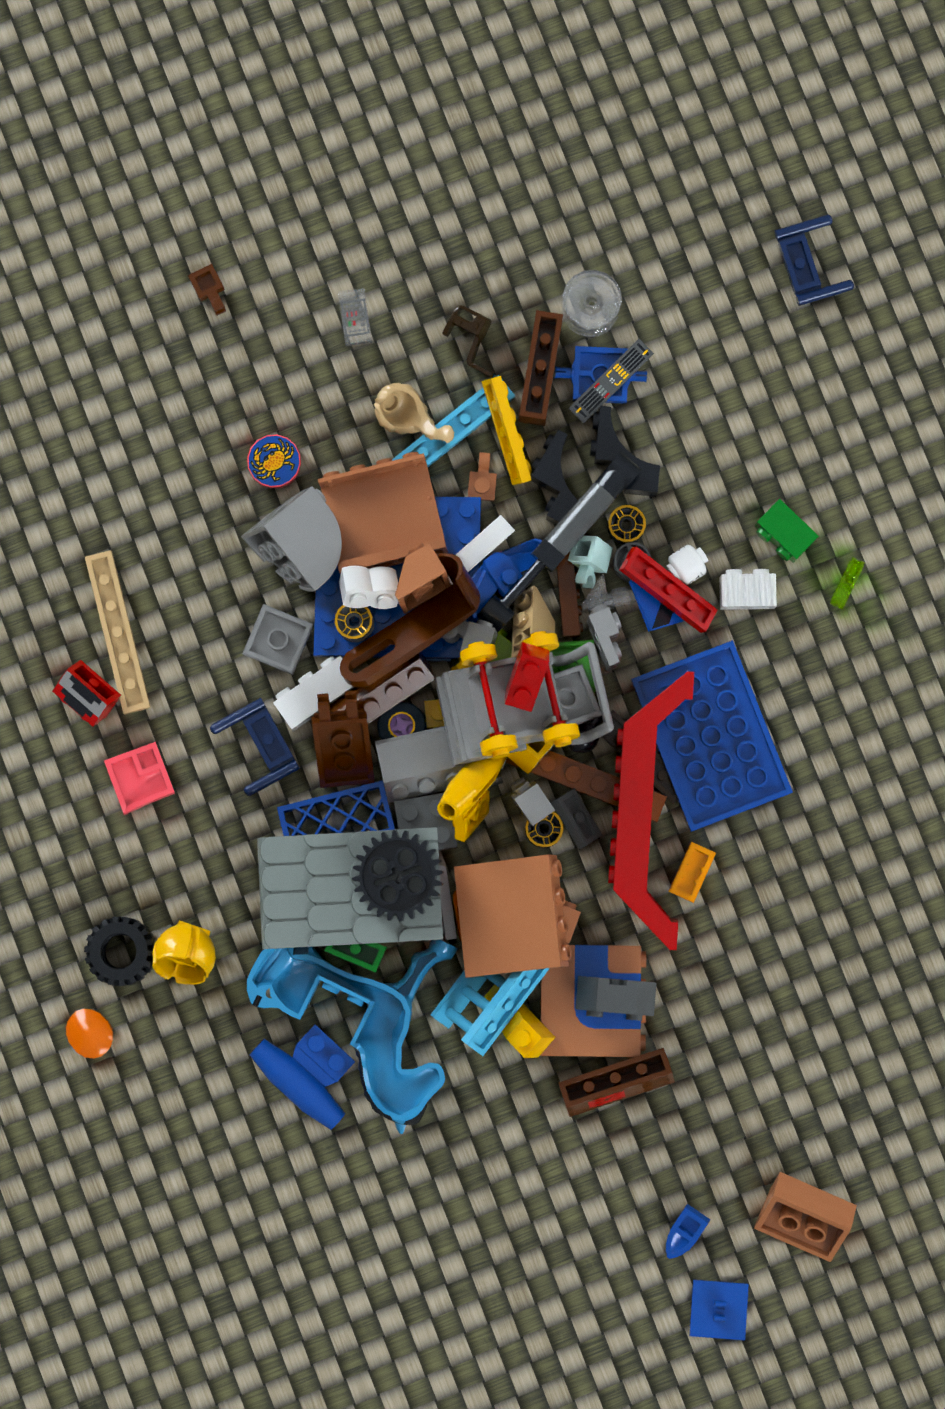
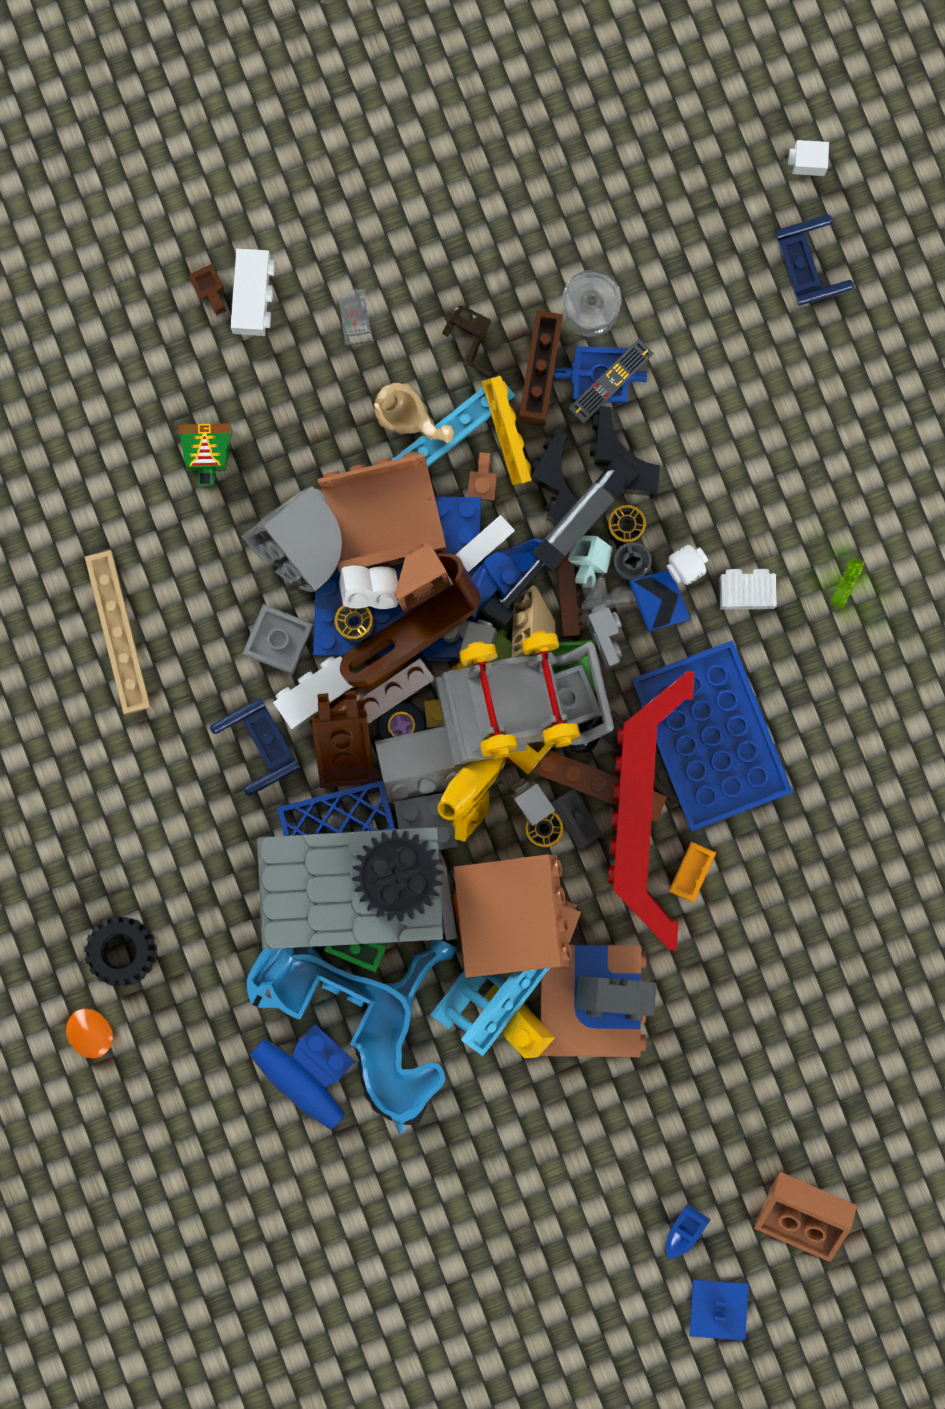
brick [52,660,121,727] -> none
coral plate [104,742,175,815] -> none
yellow piece [152,920,216,985] -> none
tile [247,434,301,489] -> none
red brick [505,642,549,712] -> none
reddish brown brick [558,1048,675,1117] -> none
red plate [619,546,718,633] -> none
green brick [755,499,819,563] -> none
none -> torso [179,423,232,487]
none -> white brick [231,249,275,336]
none -> white brick [788,140,829,176]

